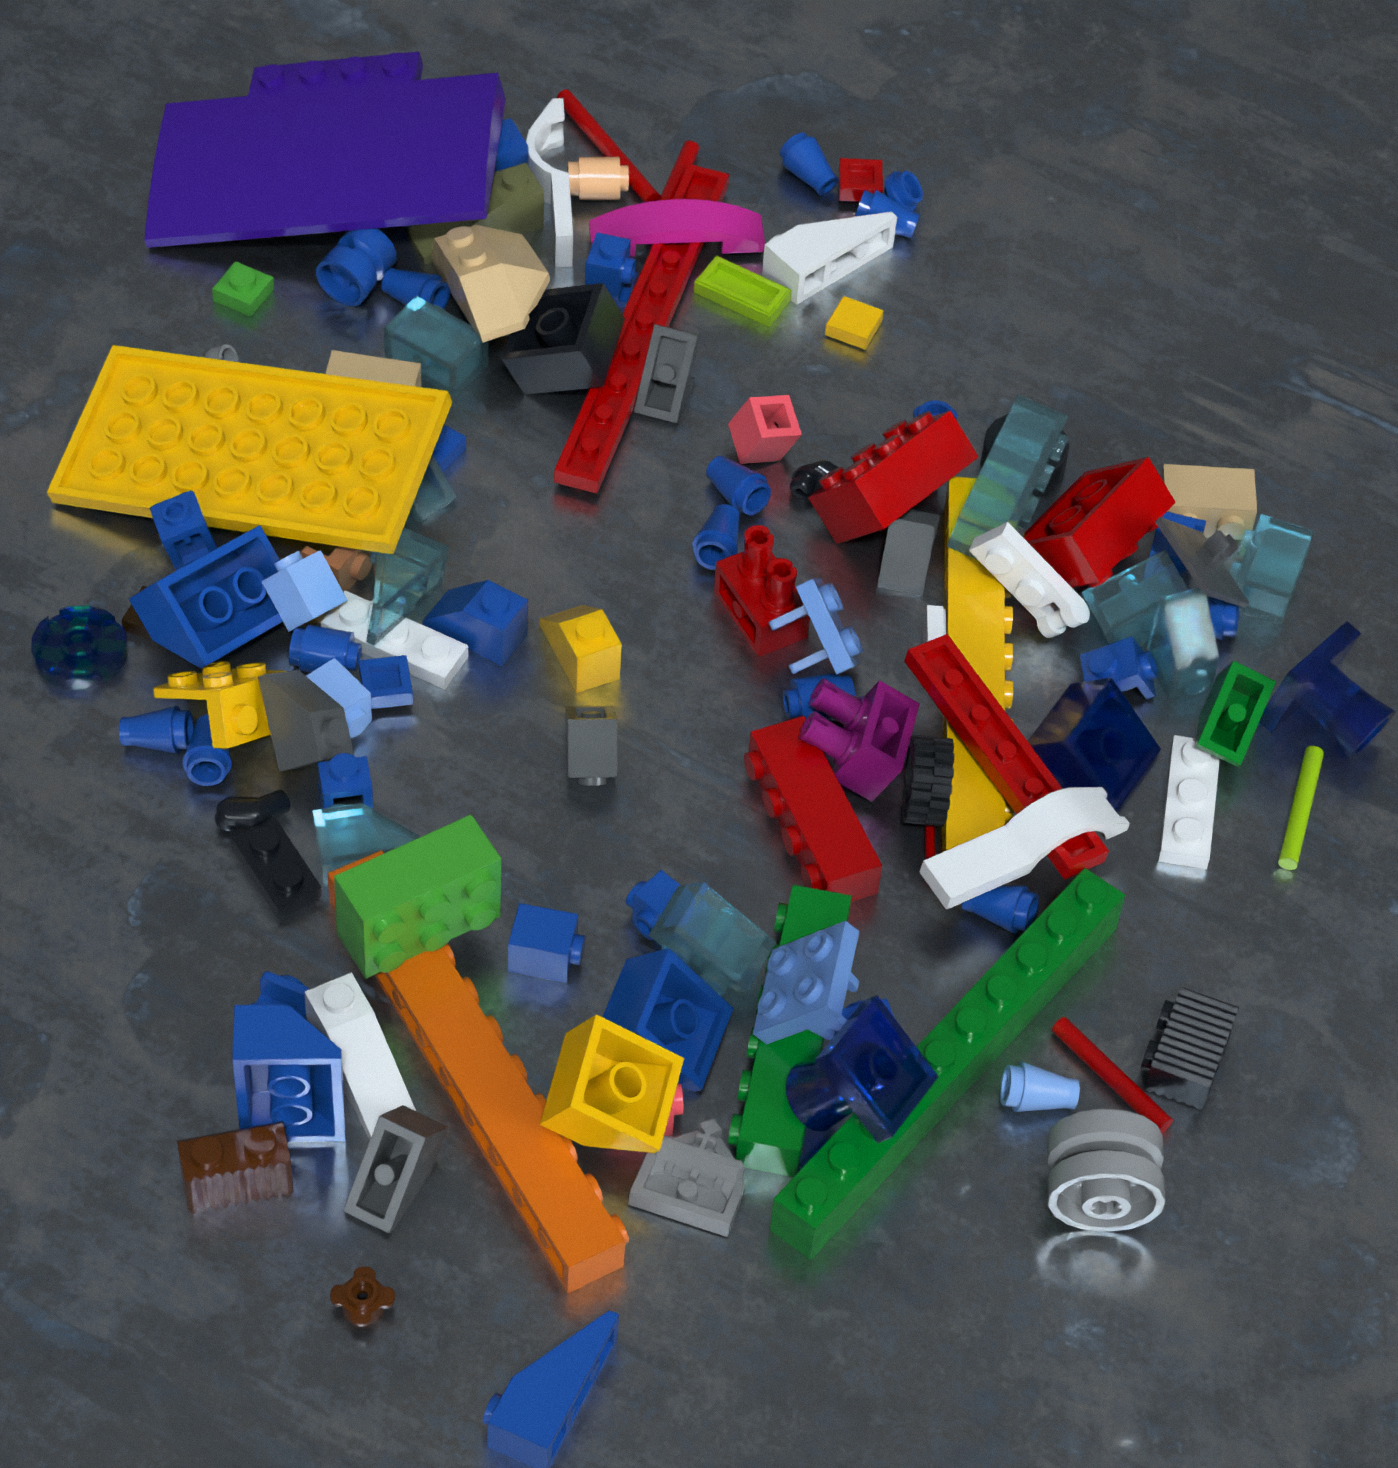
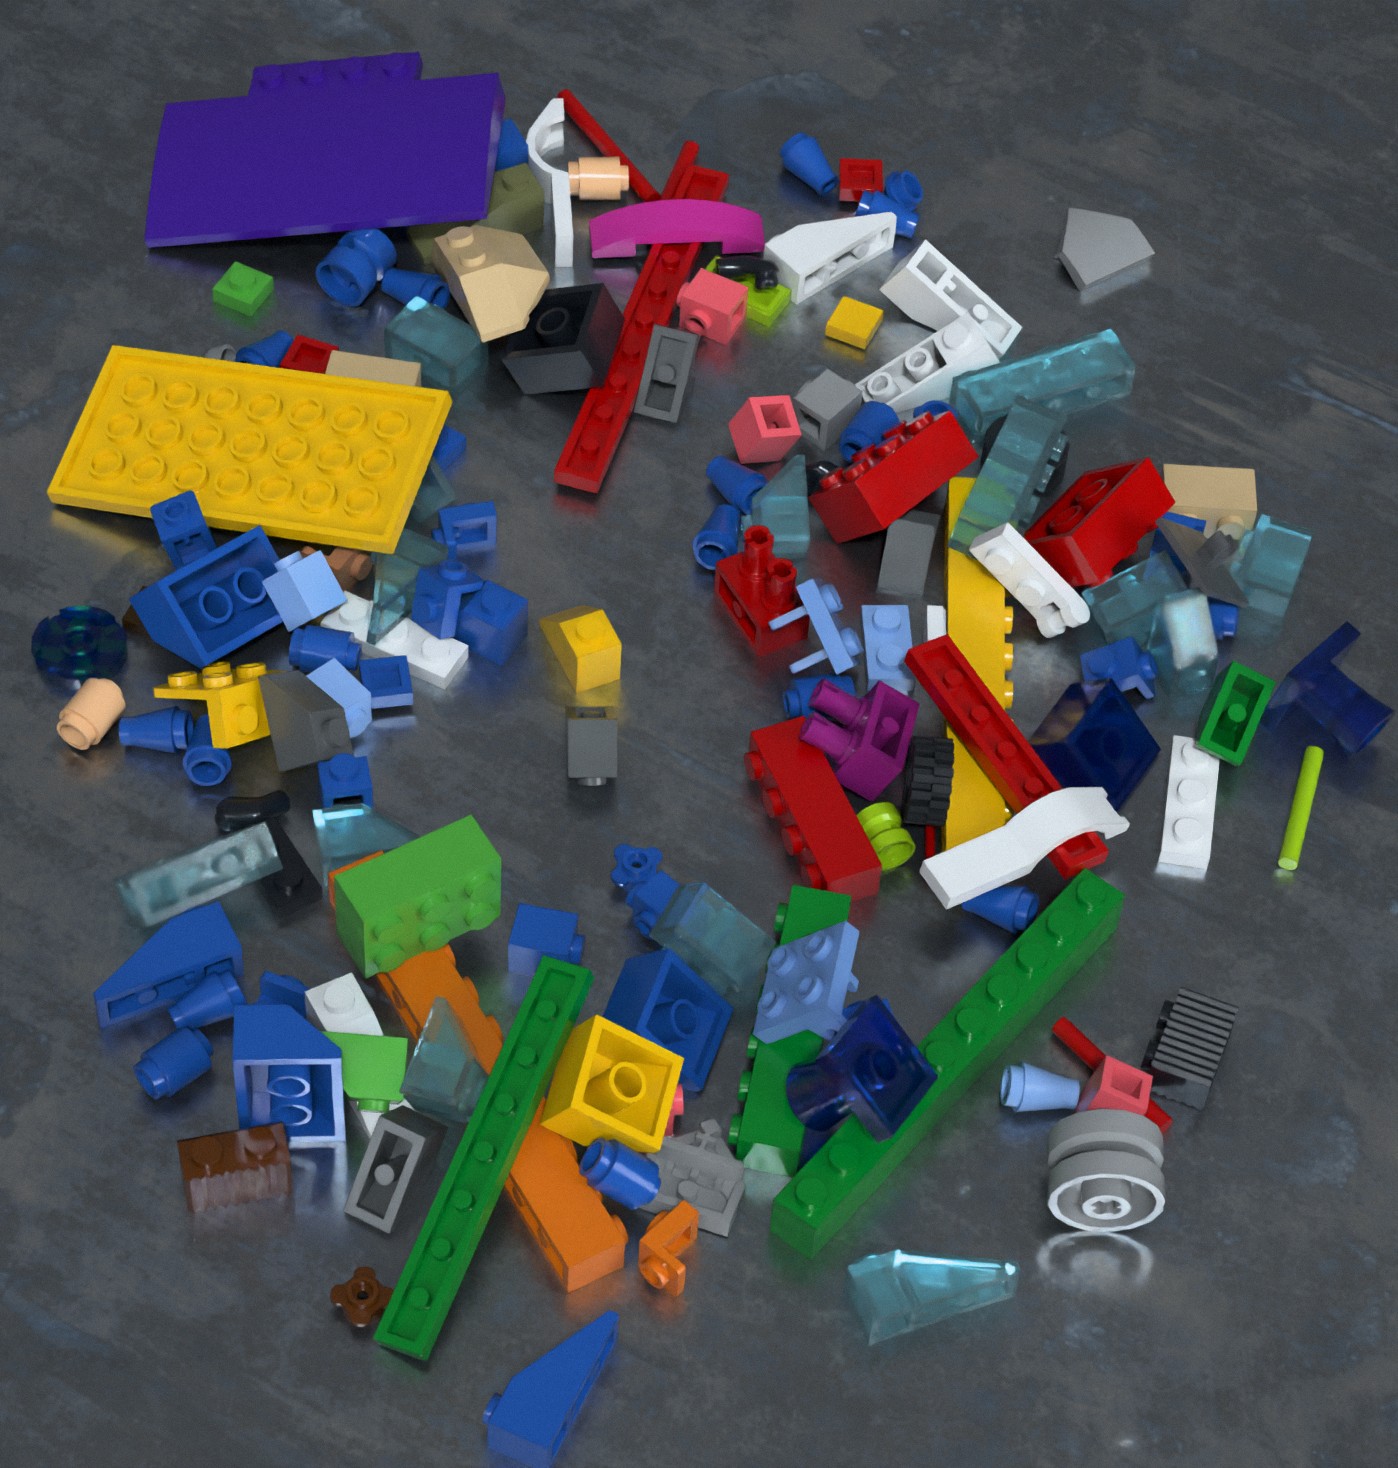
blue brick [585,232,638,308] -> none
none -> light nougat brick [56,678,126,750]
none -> blue slope [93,901,244,1029]
none -> clear light blue slope [112,822,283,927]
none -> blue brick [133,1026,214,1100]
none -> blue cone [167,969,247,1031]
none -> blue cone [233,330,294,368]
none -> red plate [279,334,339,374]
none -> bright green slope [320,1031,408,1113]
none -> green plate [373,955,595,1362]
none -> clear light blue slope [399,996,489,1124]
none -> blue bracket [411,560,483,639]
none -> blue bracket [431,501,497,560]
none -> blue brick [579,1138,661,1210]
none -> blue plate [611,844,663,892]
none -> orange bracket [638,1200,699,1297]
none -> coral brick [676,268,748,345]
none -> black arm [716,255,779,290]
none -> clear light blue slope [741,455,810,559]
none -> light grey brick [793,368,863,451]
none -> blue brick [839,401,900,464]
none -> clear light blue slope [843,1250,1021,1346]
none -> white slope [855,312,1004,413]
none -> lime wheel [856,802,916,871]
none -> light blue plate [860,605,916,691]
none -> white slope [879,239,1022,359]
none -> clear light blue brick [949,329,1136,445]
none -> light grey slope [1054,208,1155,292]
none -> coral brick [1076,1055,1153,1116]

